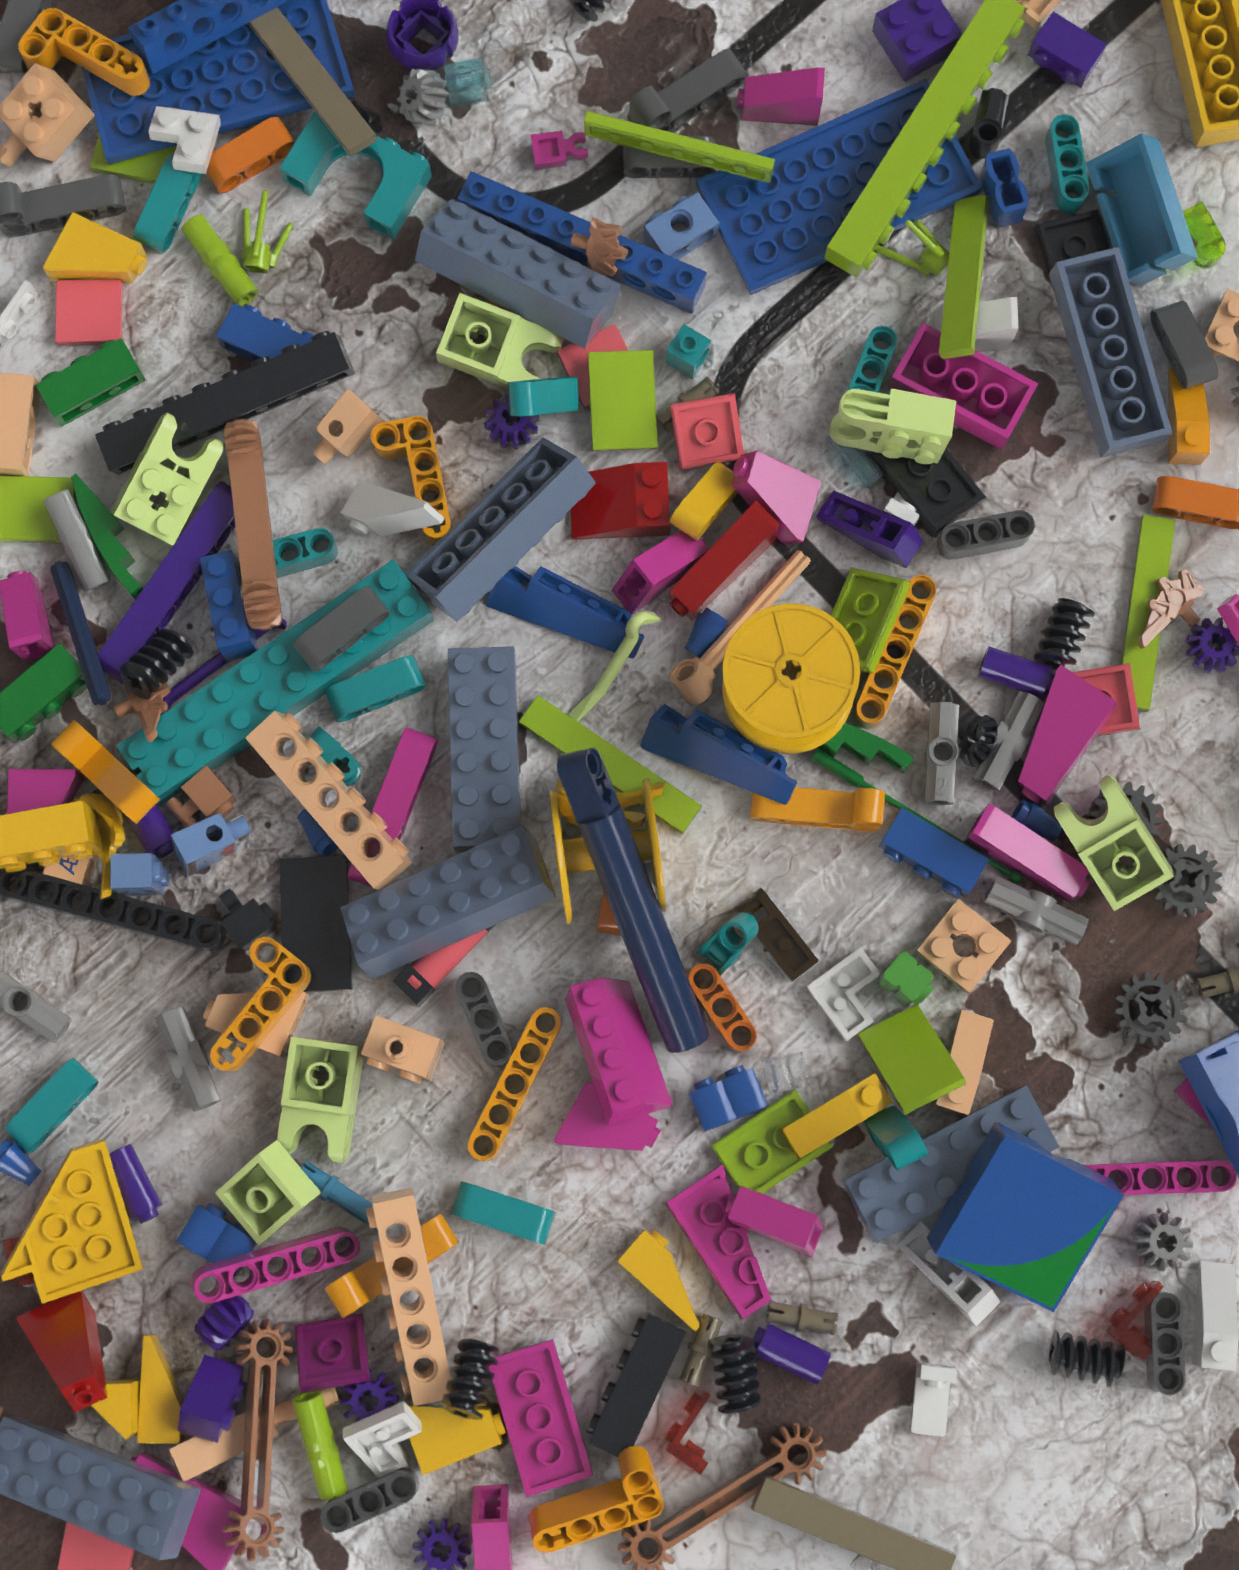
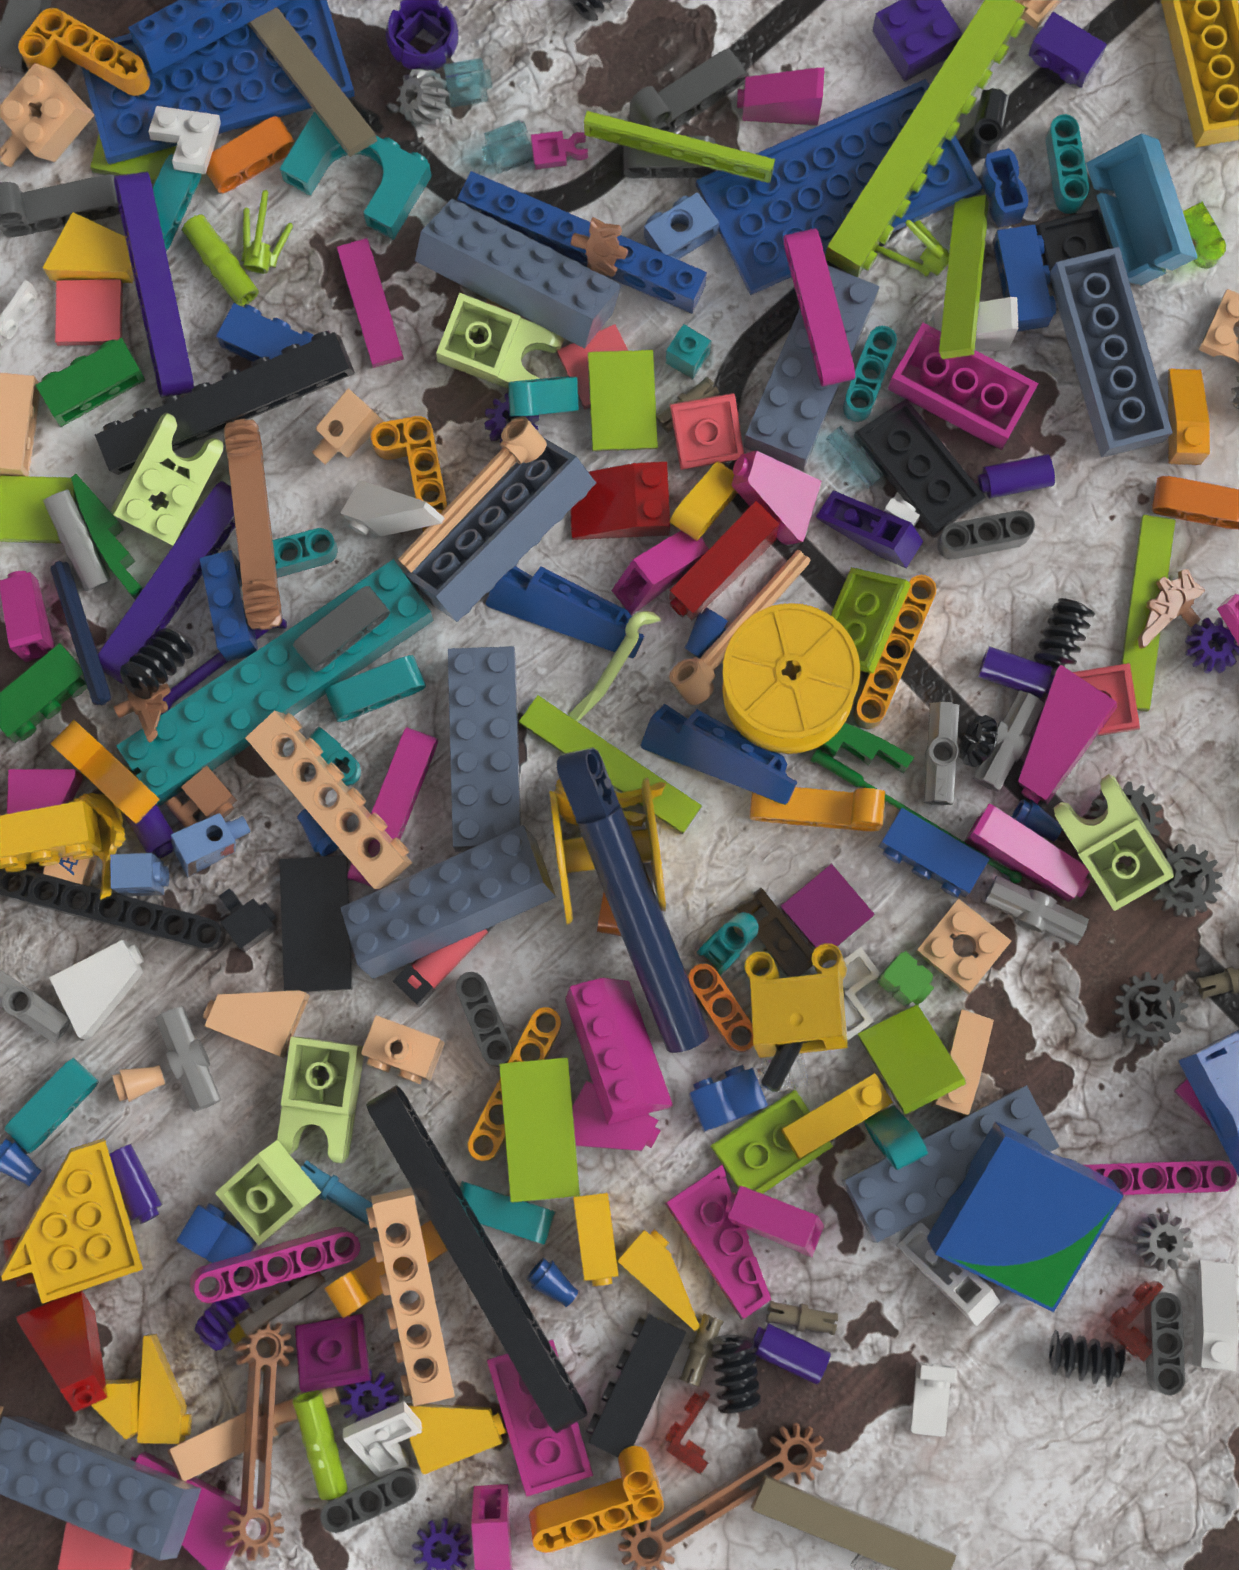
dark purple brick [178,1355,247,1443] -> none
light orange beam [210,937,311,1073] -> none
black piece [442,1339,499,1420] -> none
yellowish green brick [829,389,956,464] -> none
dark grey beam [1150,300,1218,389] -> none
none -> white slope [49,940,144,1040]
none -> light nougat cone [112,1065,165,1102]
none -> dark purple beam [114,172,194,398]
none -> dark brown plate [227,1271,326,1345]
none -> dark pink tile [337,238,404,368]
none -> black beam [366,1085,588,1433]
none -> light nougat piece [397,416,547,573]
none -> clear light blue brick [481,120,533,174]
none -> lime tile [499,1057,580,1202]
none -> blue cone [526,1258,579,1307]
none -> yellow slope [573,1193,619,1286]
none -> sand blue brick [743,266,880,471]
none -> yellow piece [744,943,848,1092]
none -> magenta tile [780,863,875,948]
none -> dark pink beam [783,228,855,387]
none -> dark purple brick [978,454,1055,499]
none -> blue brick [992,224,1056,332]

